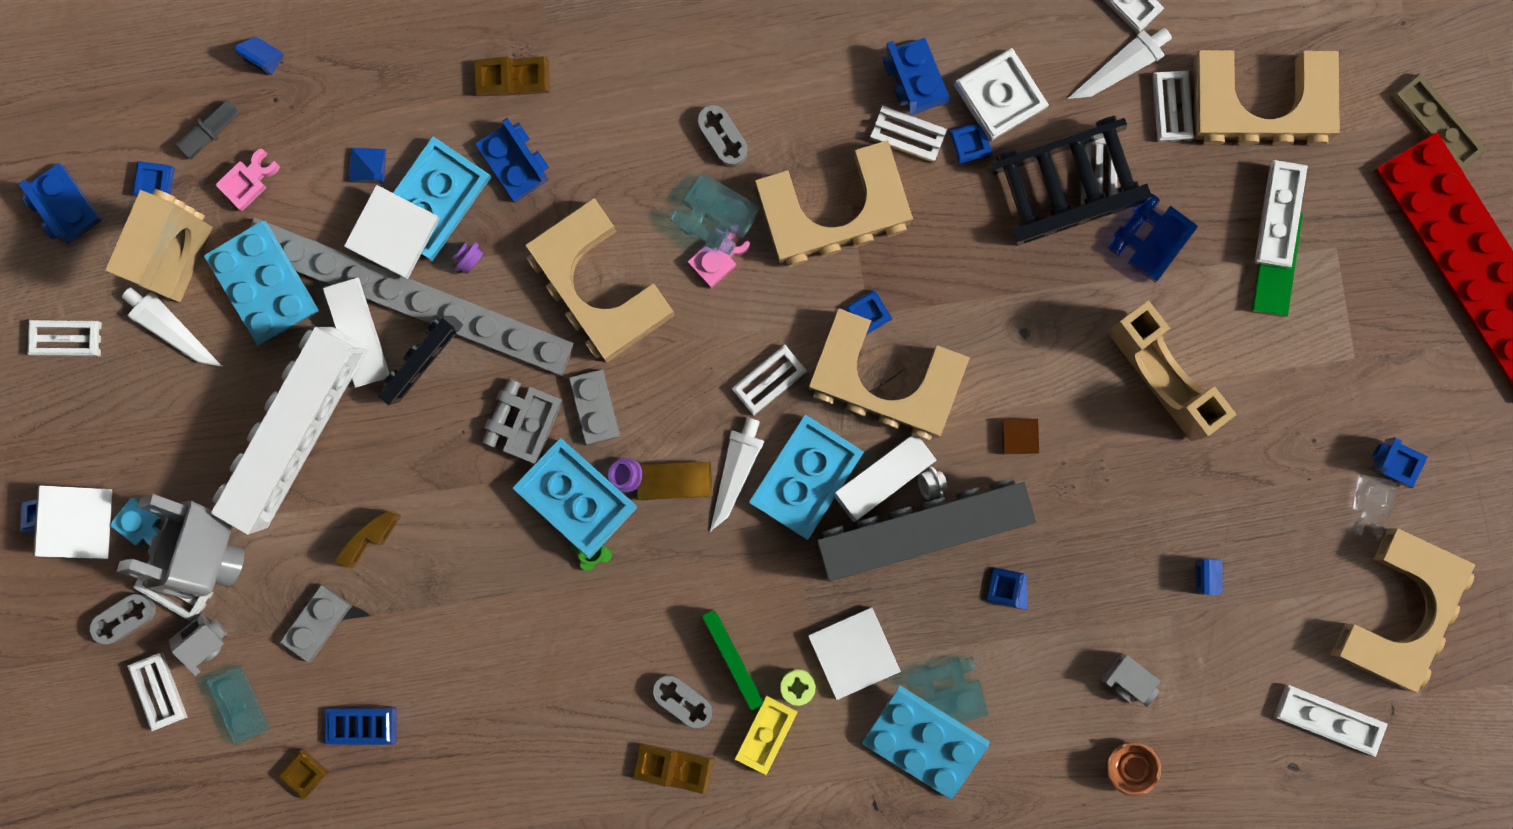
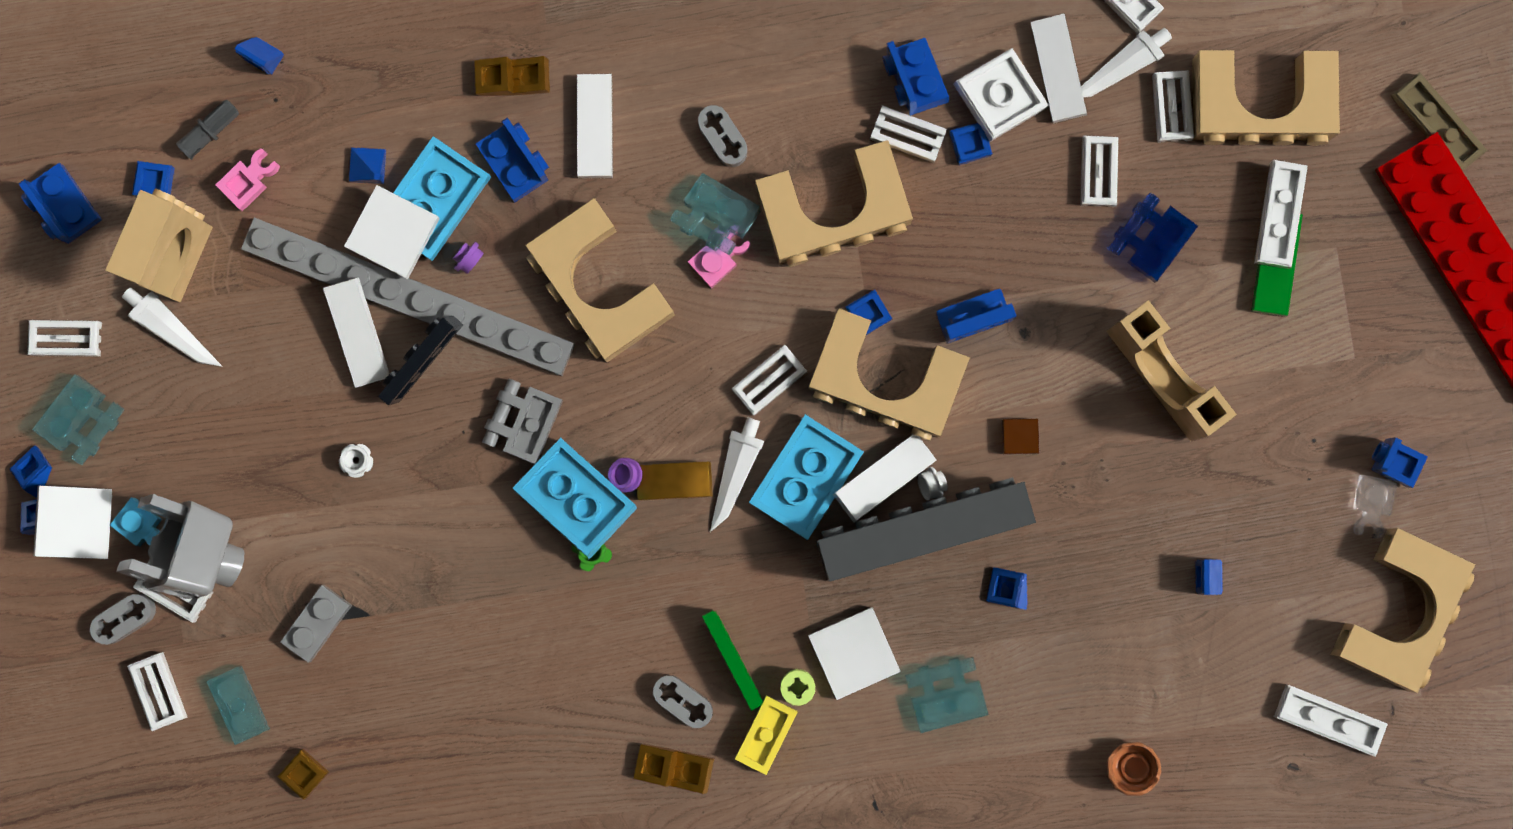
light grey brick [169,613,228,676] -> none
medium azure plate [204,220,319,346] -> none
white brick [211,327,368,535] -> none
blue slope [325,707,397,745] -> none
pearl gold slope [335,511,401,568] -> none
light grey plate [569,369,621,446] -> none
medium azure plate [862,685,990,800] -> none
black fence [991,116,1152,246] -> none
light grey brick [1100,653,1161,707] -> none
none -> blue slope [10,445,52,498]
none -> clear light blue plate [32,374,125,465]
none -> white plate [339,444,373,478]
none -> white tile [577,74,613,178]
none -> blue bracket [936,289,1017,344]
none -> white tile [1031,14,1087,123]

